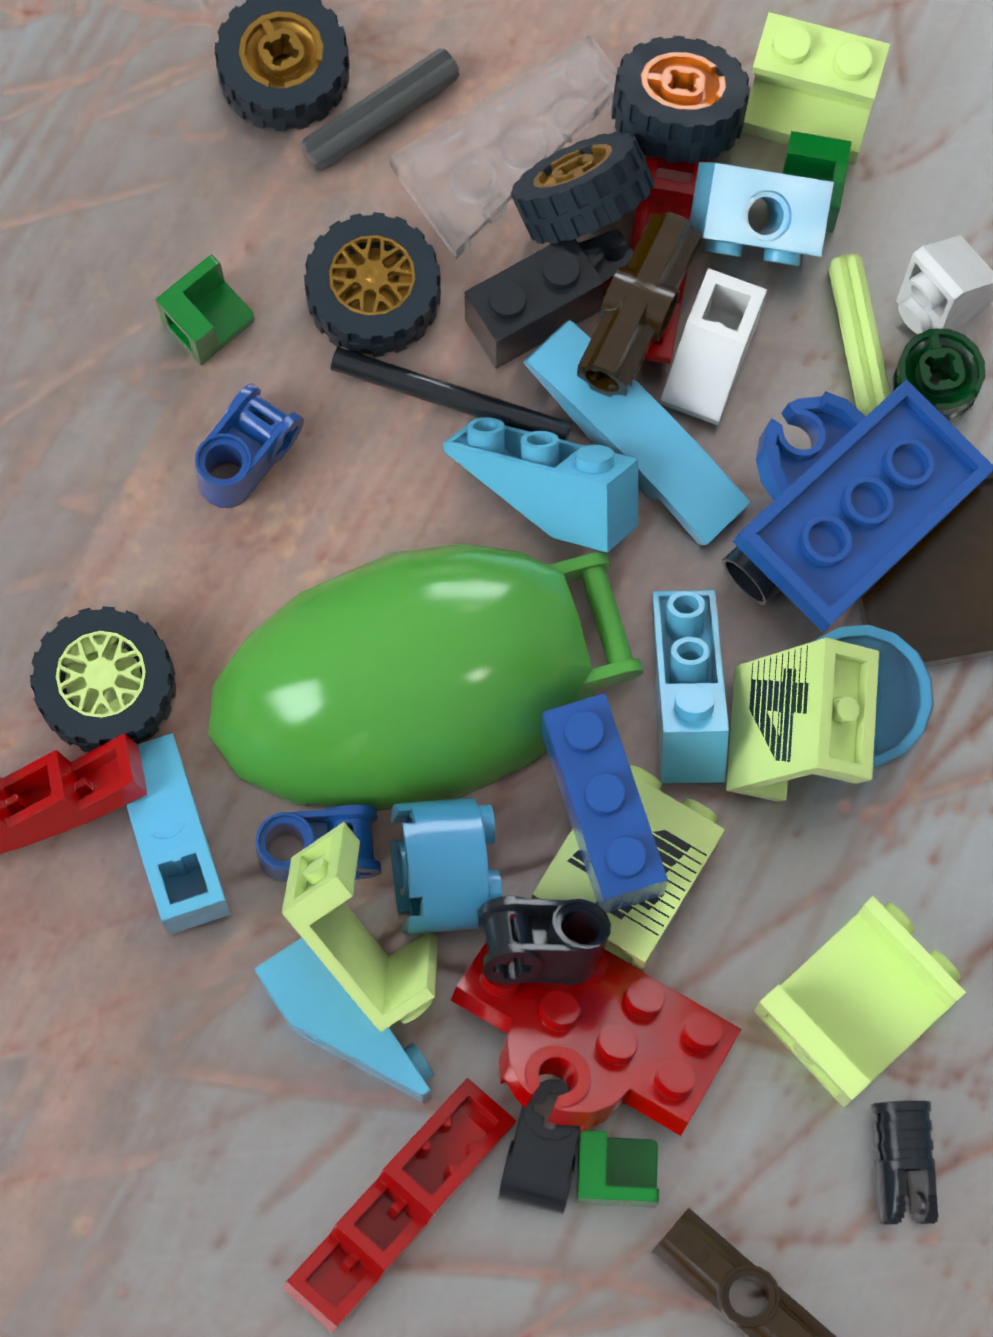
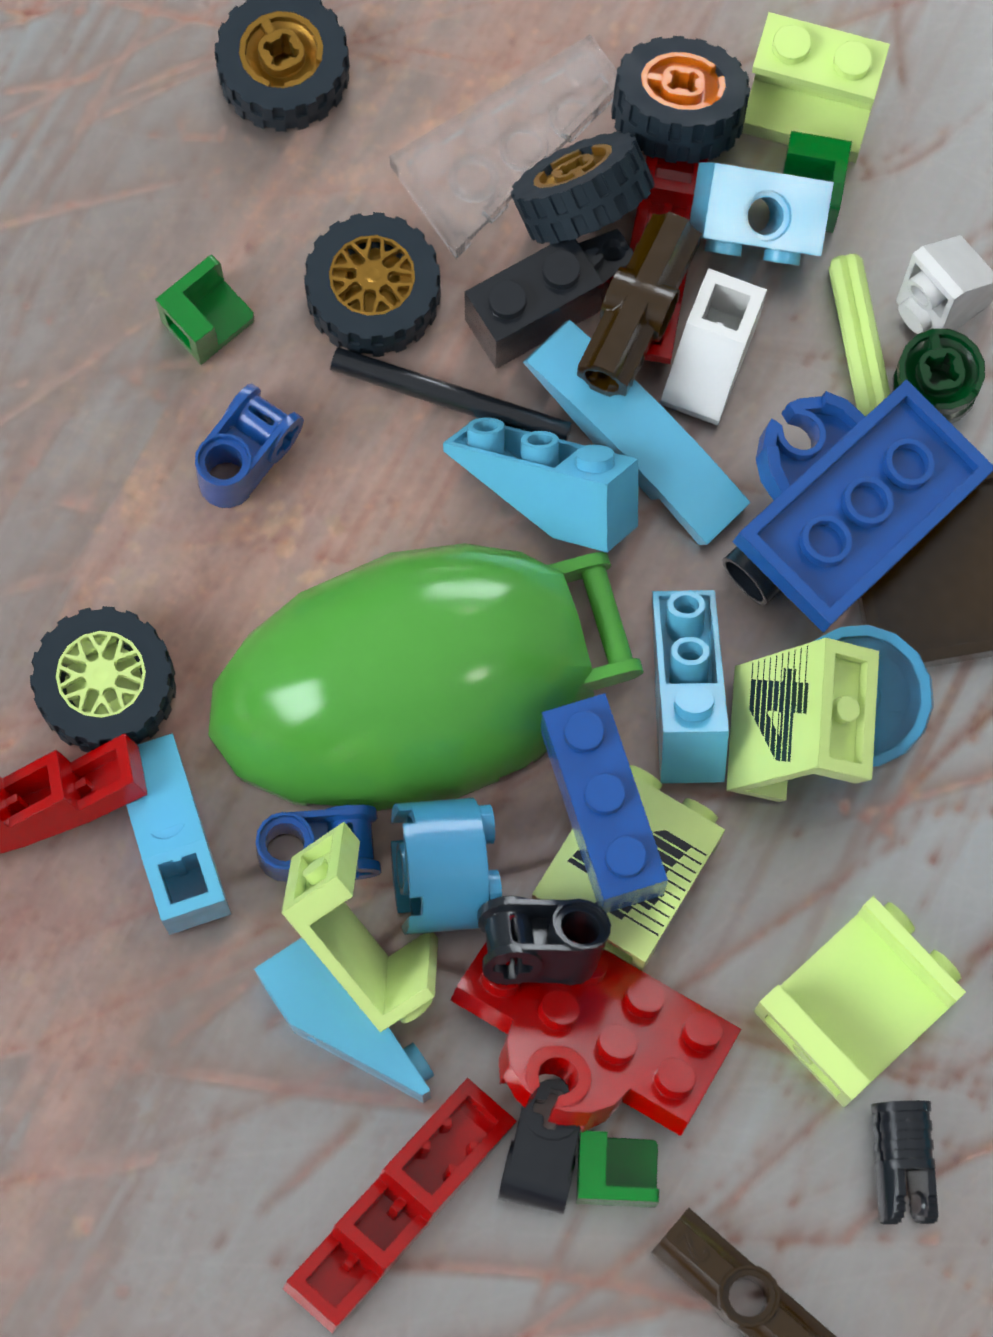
dark grey axle [301,48,459,170] -> none

